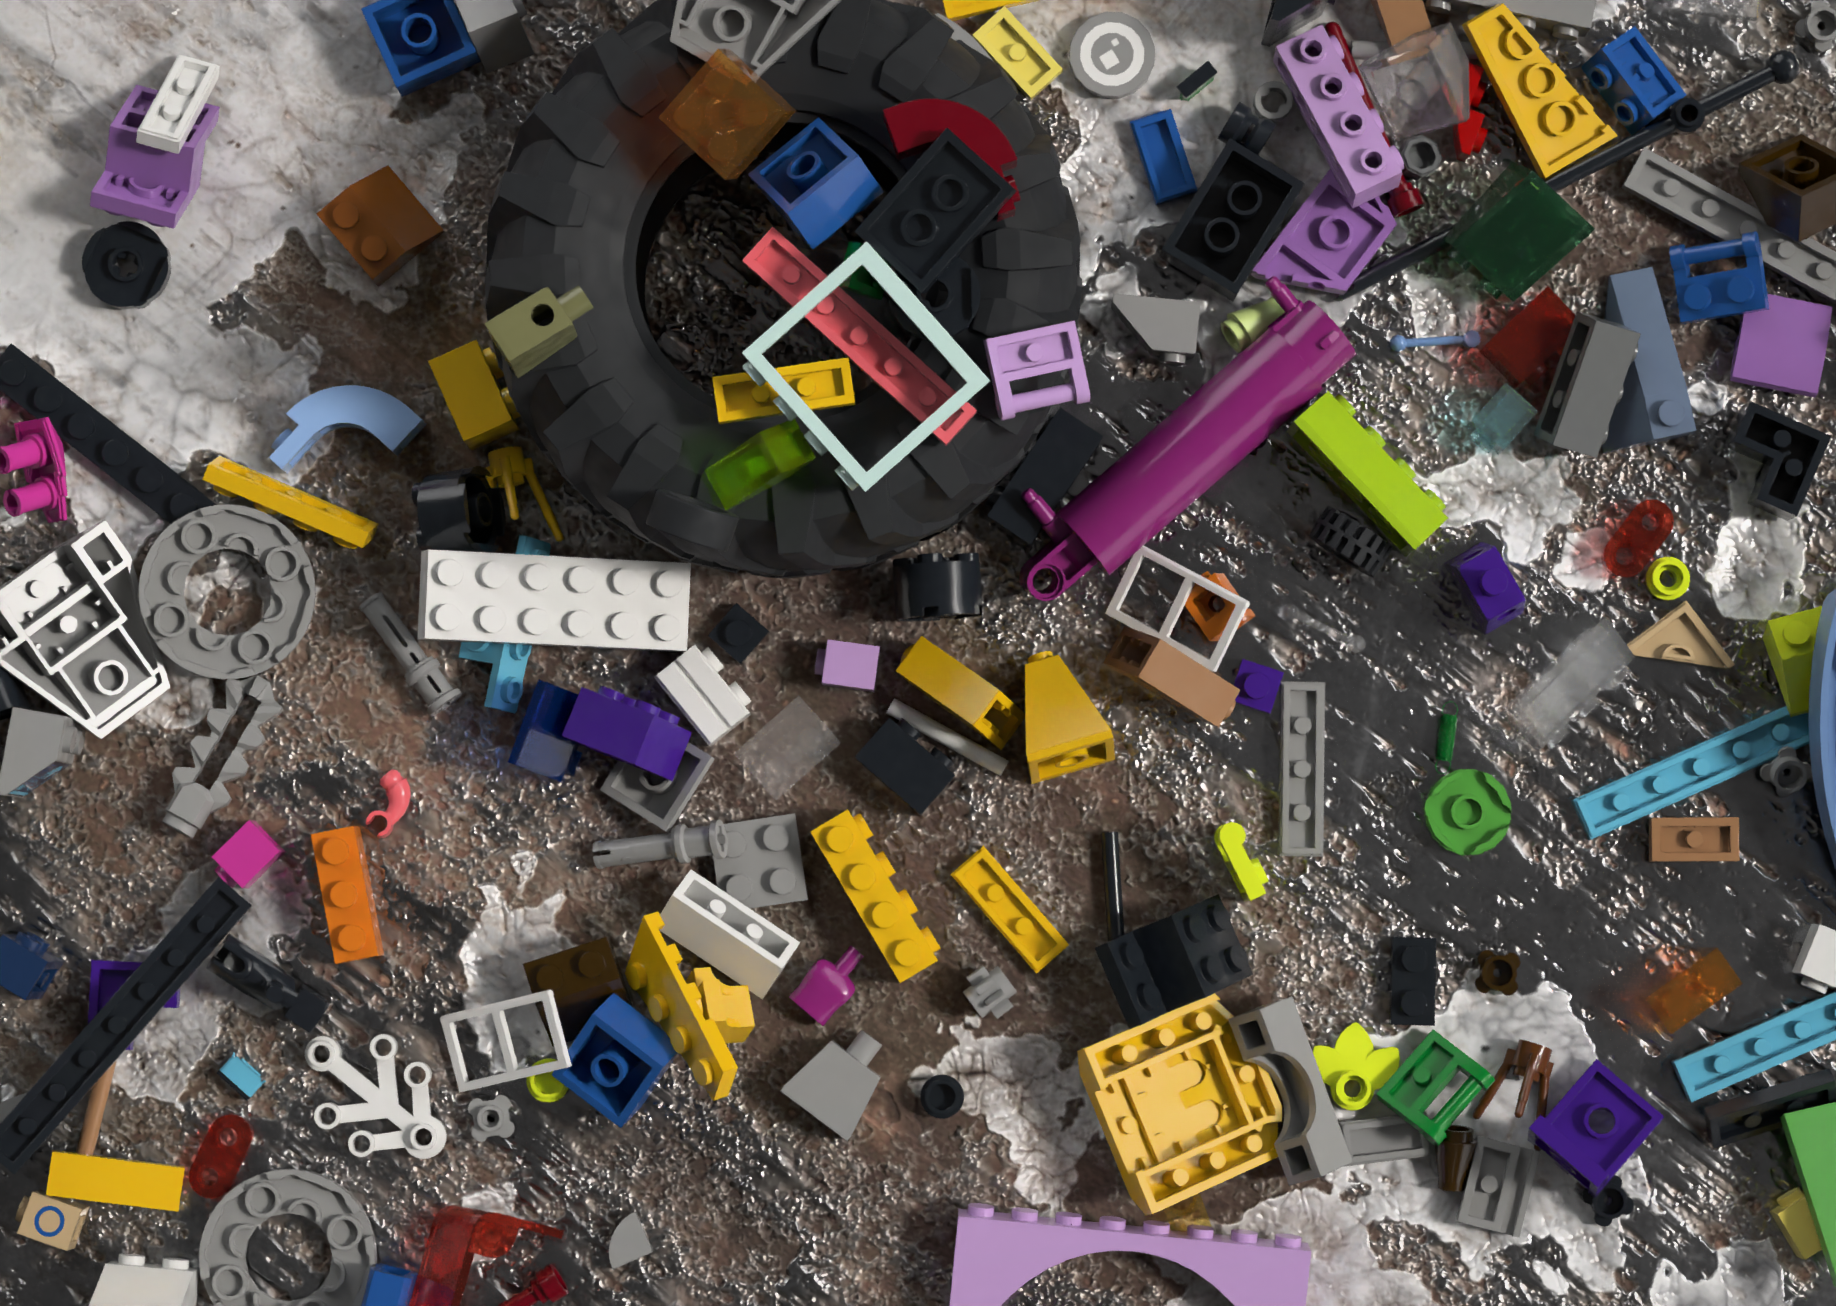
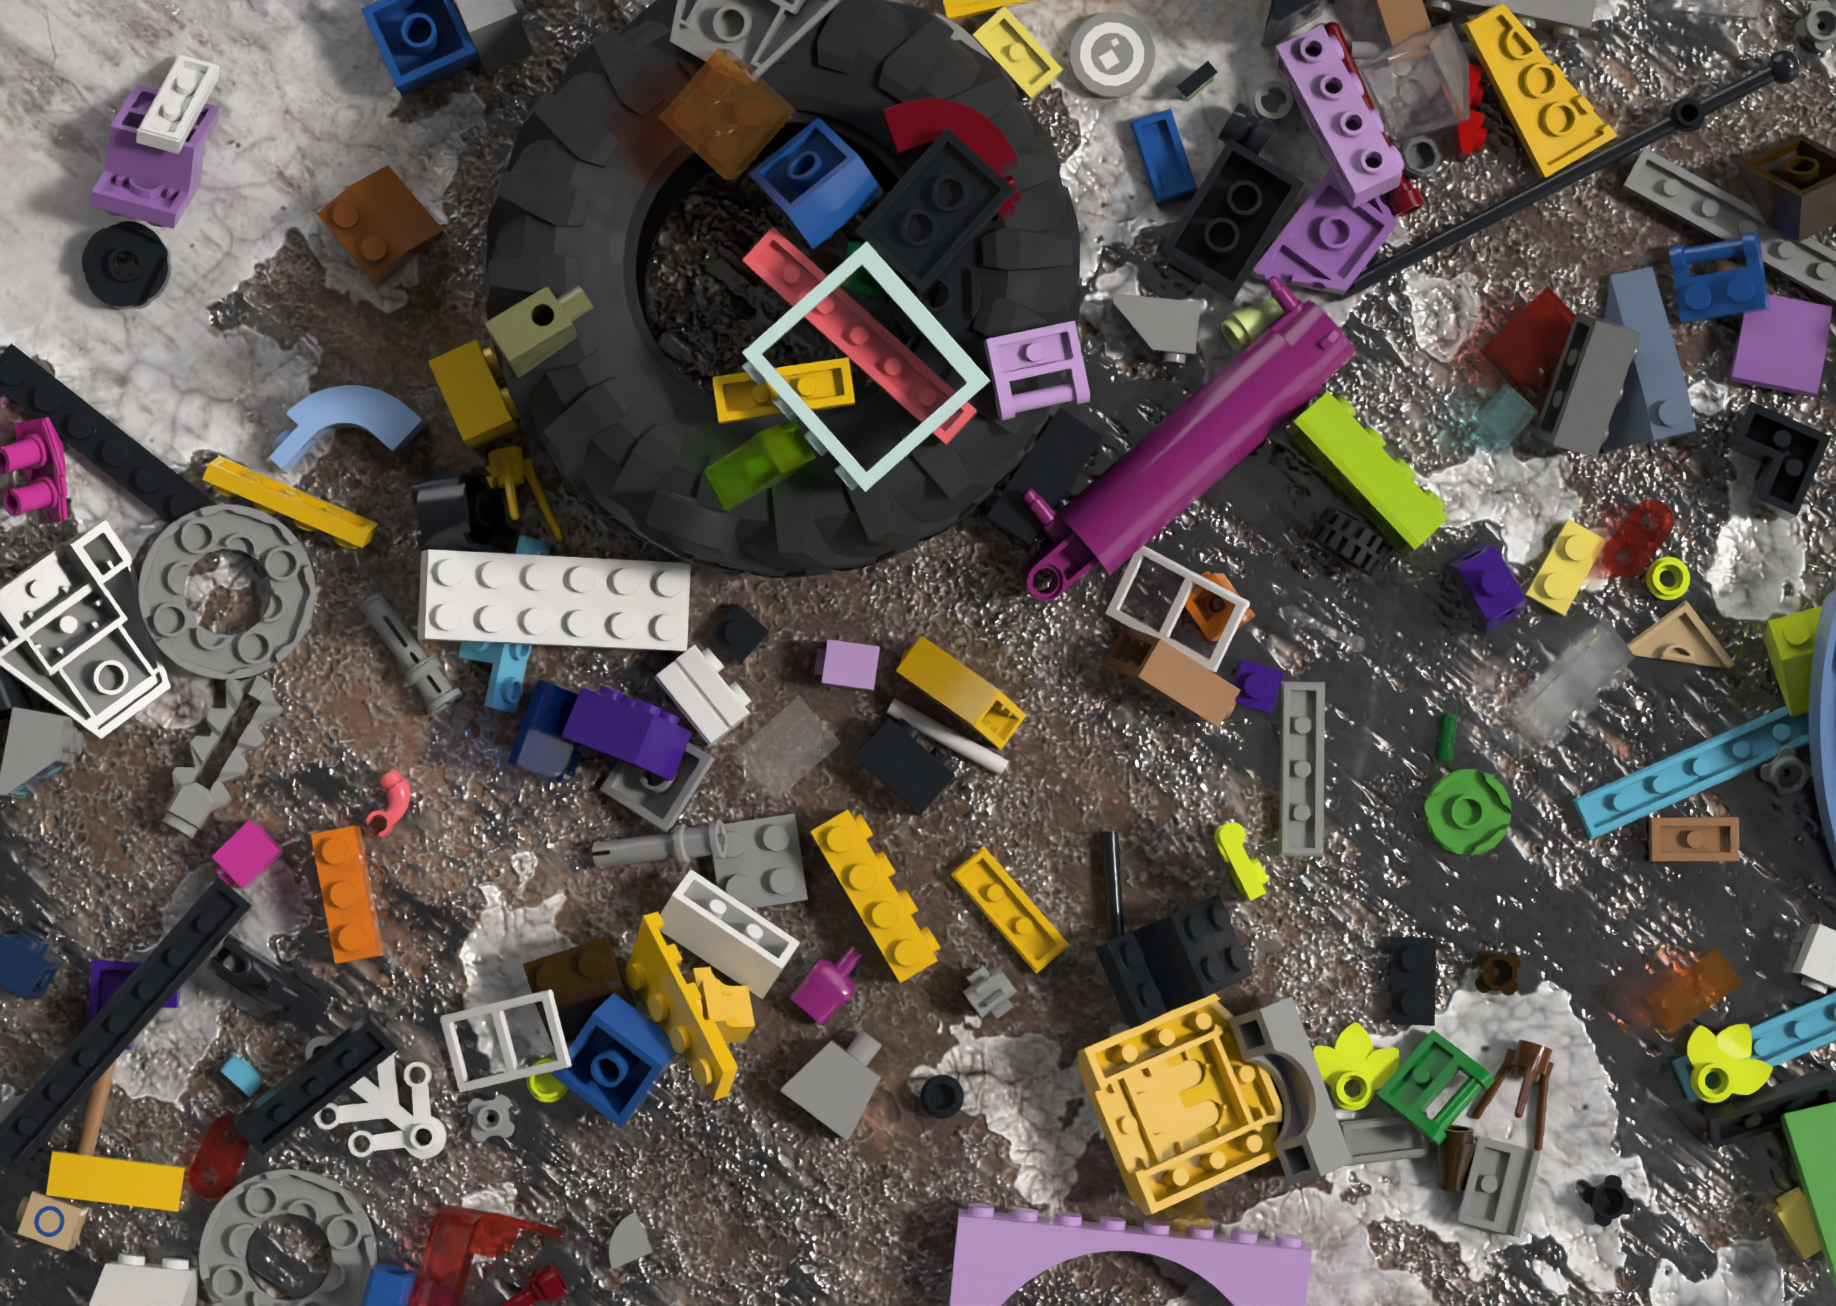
black brick [893,553,983,622] -> none
yellow slope [1025,651,1115,784] -> none
medium blue hinge [1390,330,1481,352] -> none
clear green slope [1442,161,1595,302] -> none
dark purple bracket [1527,1059,1664,1197] -> none
blue bracket [1581,26,1686,135] -> none
none -> black plate [233,1012,399,1156]
none -> light yellow plate [1524,519,1607,617]
none -> neon yellow plate [1686,1023,1773,1103]

